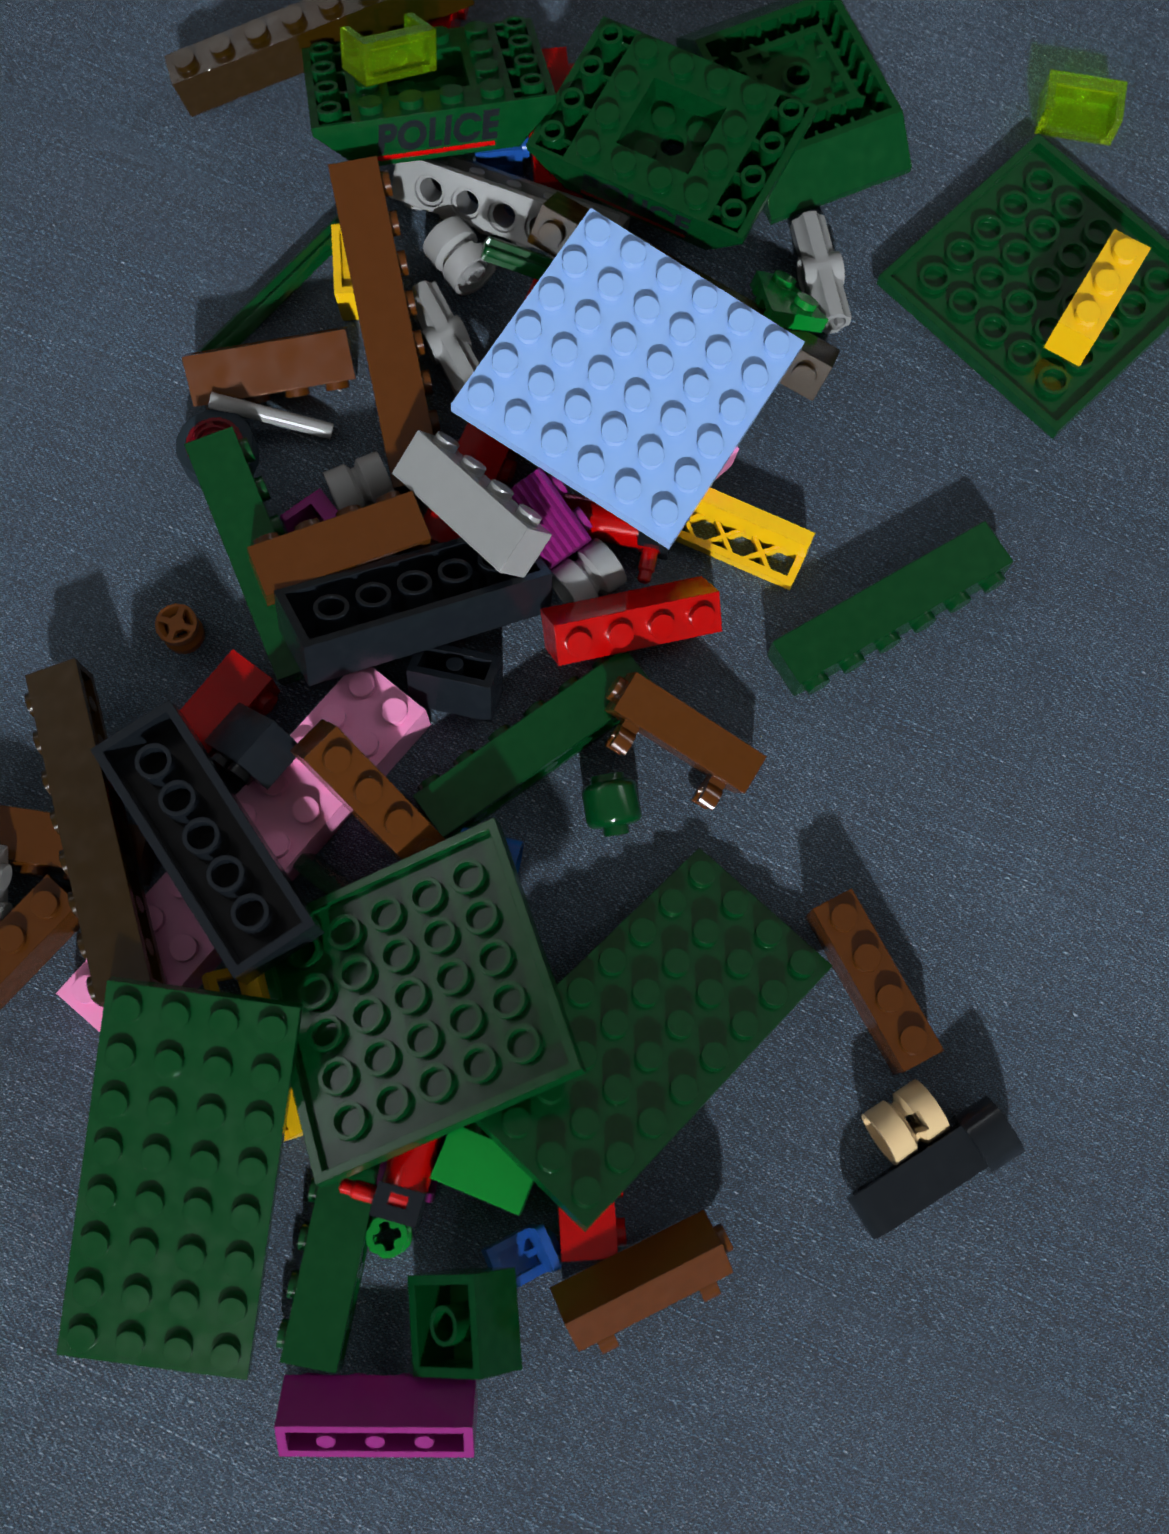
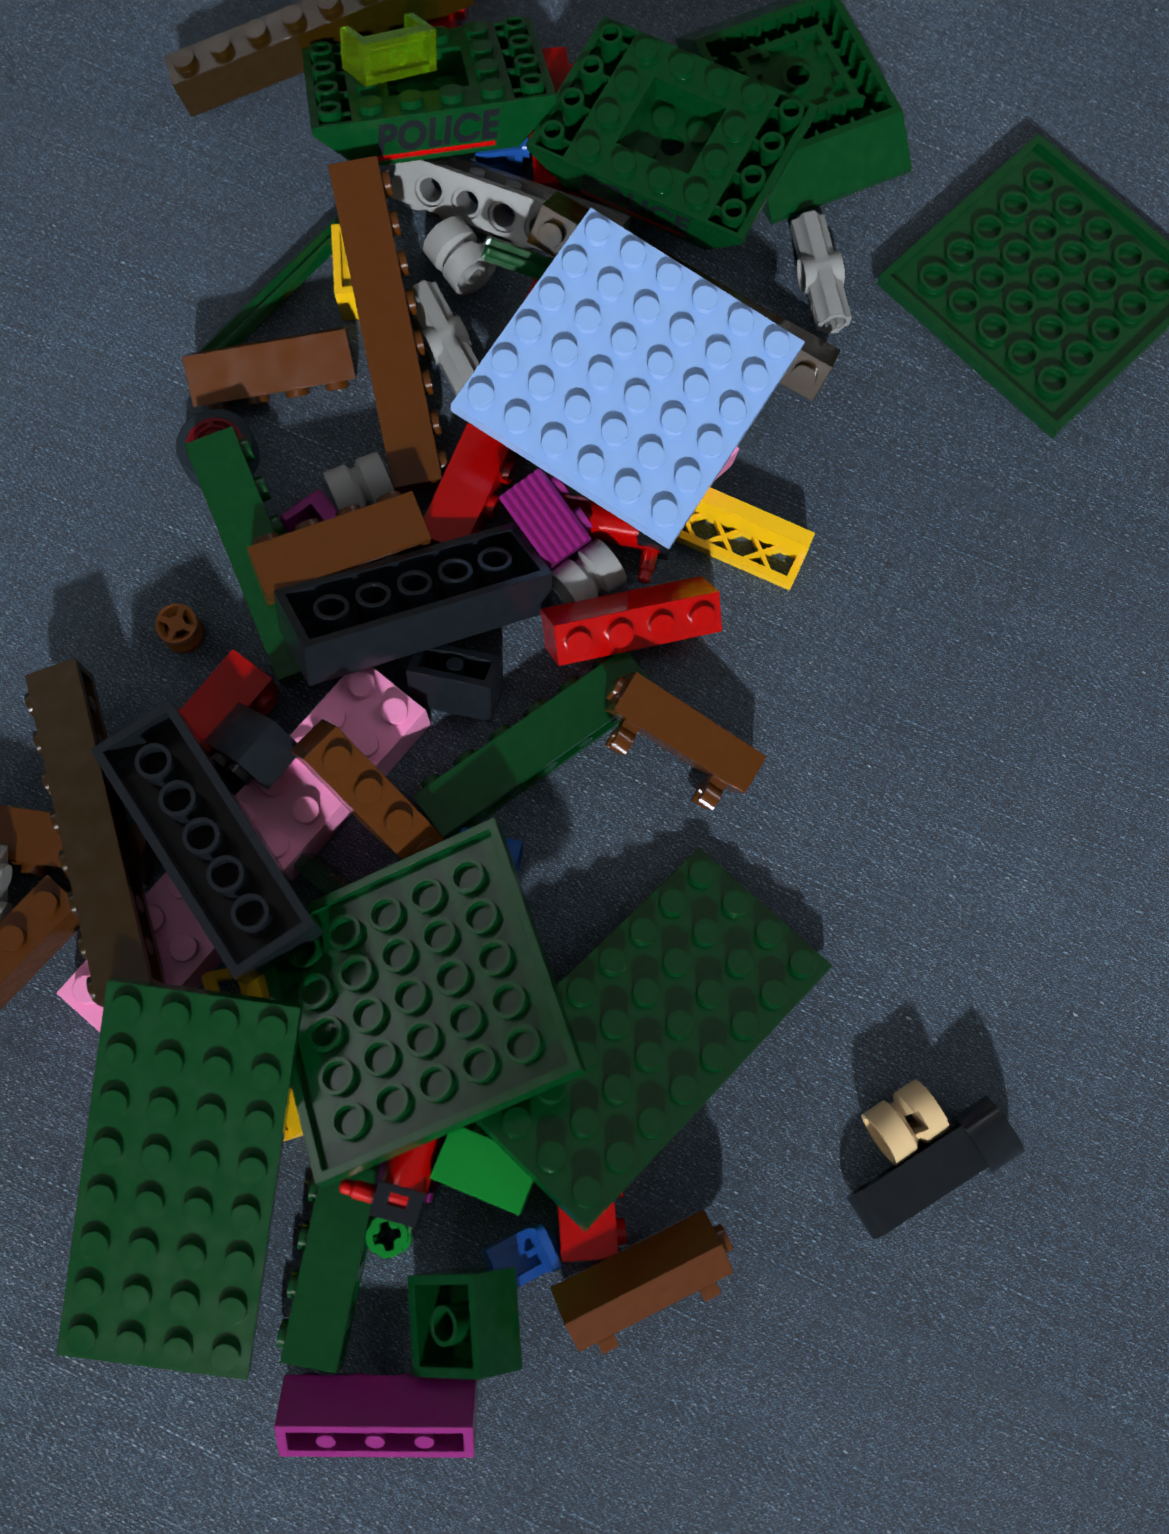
light grey bar [208,392,334,439] -> none
light grey brick [392,430,552,578] -> none
dark green head [582,772,642,837] -> none
green wing [750,270,829,333] -> none
dark green brick [767,521,1014,697] -> none
reddish brown brick [805,888,944,1075] -> none
clear neon green panel [1034,69,1128,146] -> none
yellow brick [1044,229,1151,367] -> none

